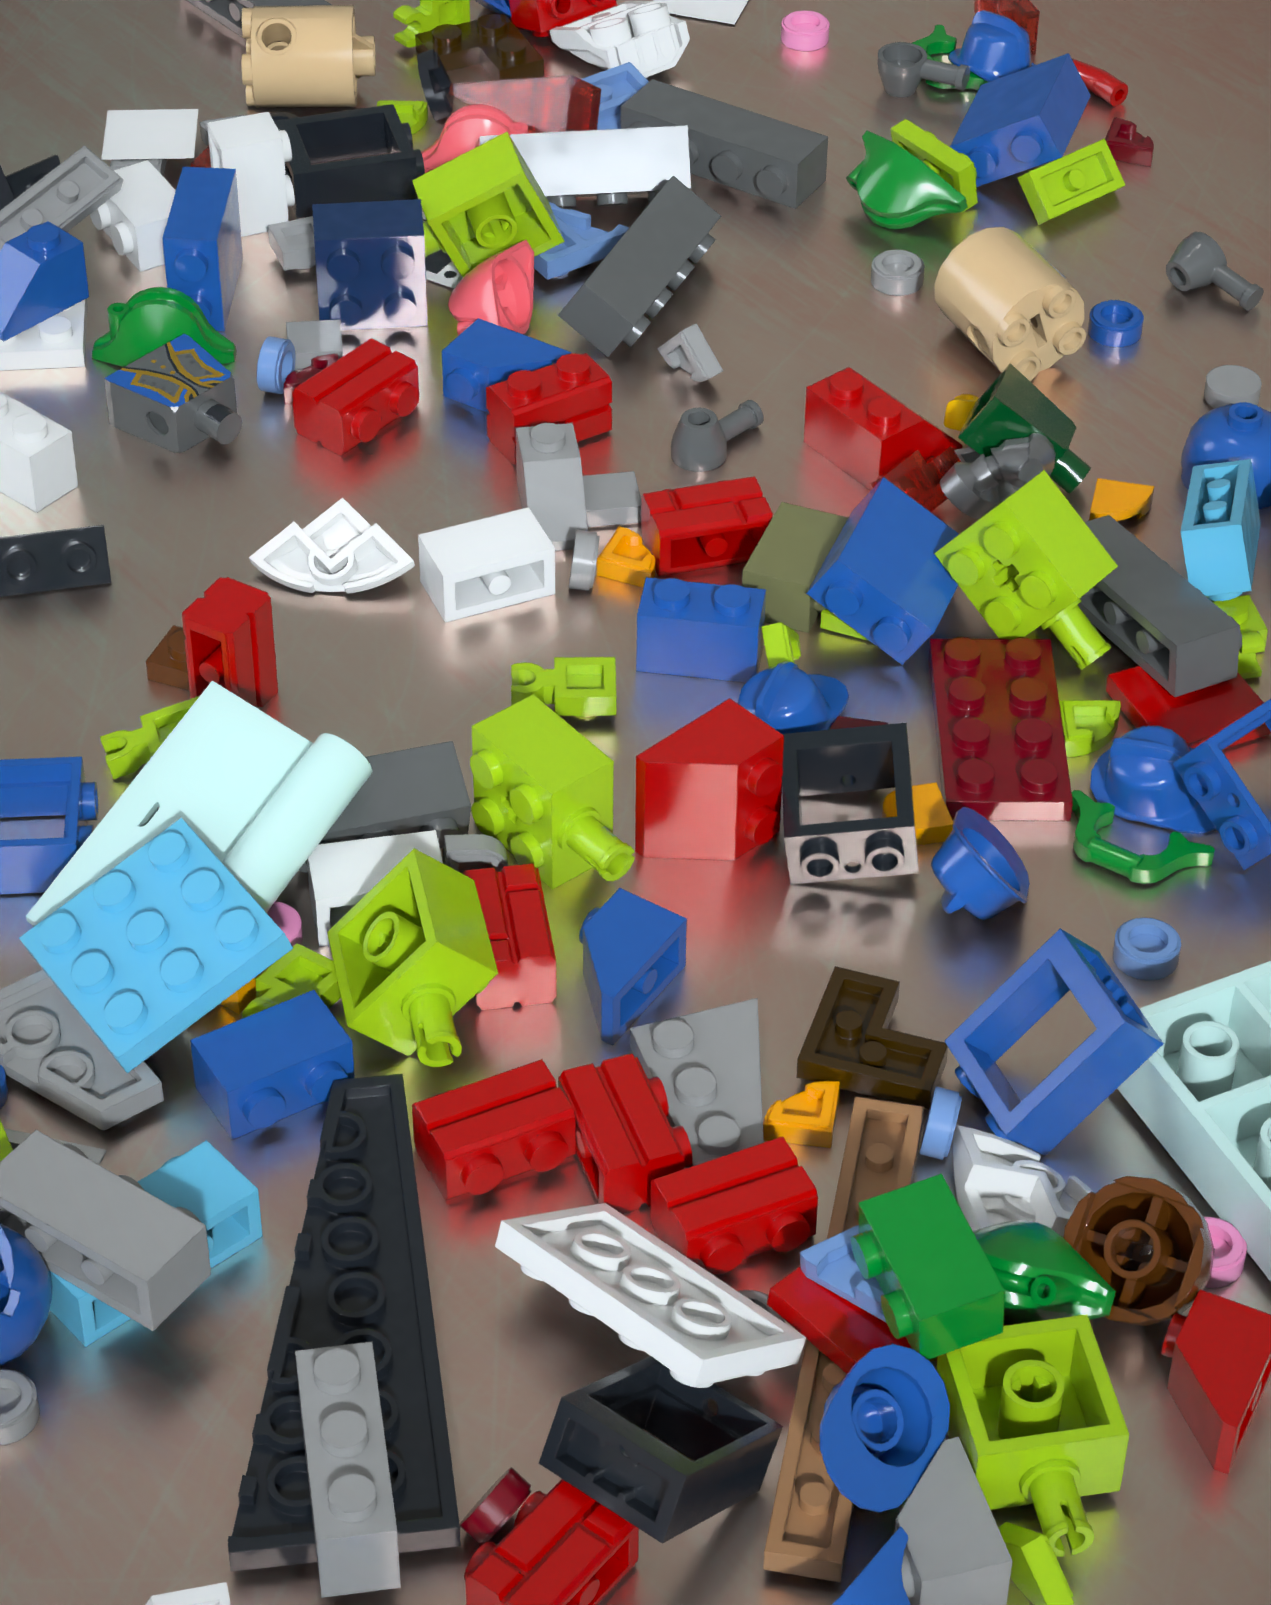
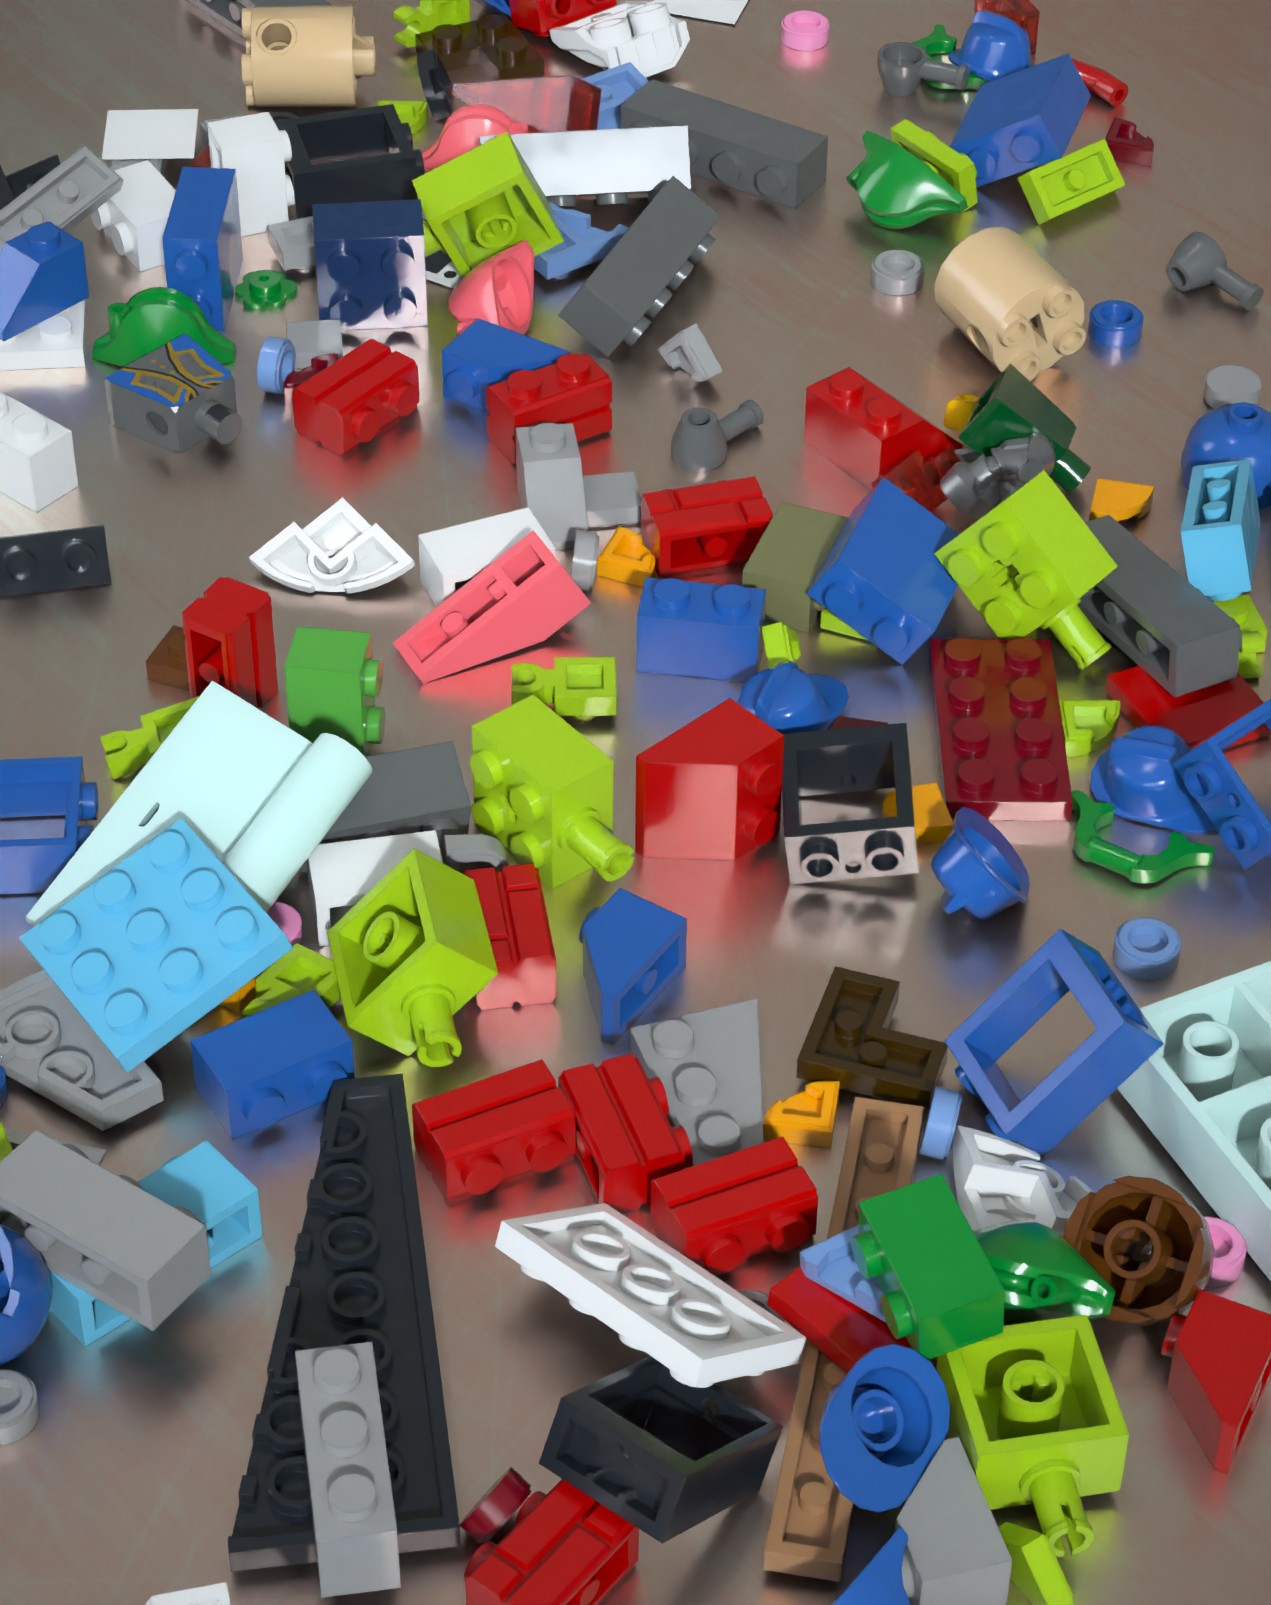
none -> green plant [235,270,297,309]
none -> bright green brick [284,626,385,757]
none -> coral slope [393,530,591,684]

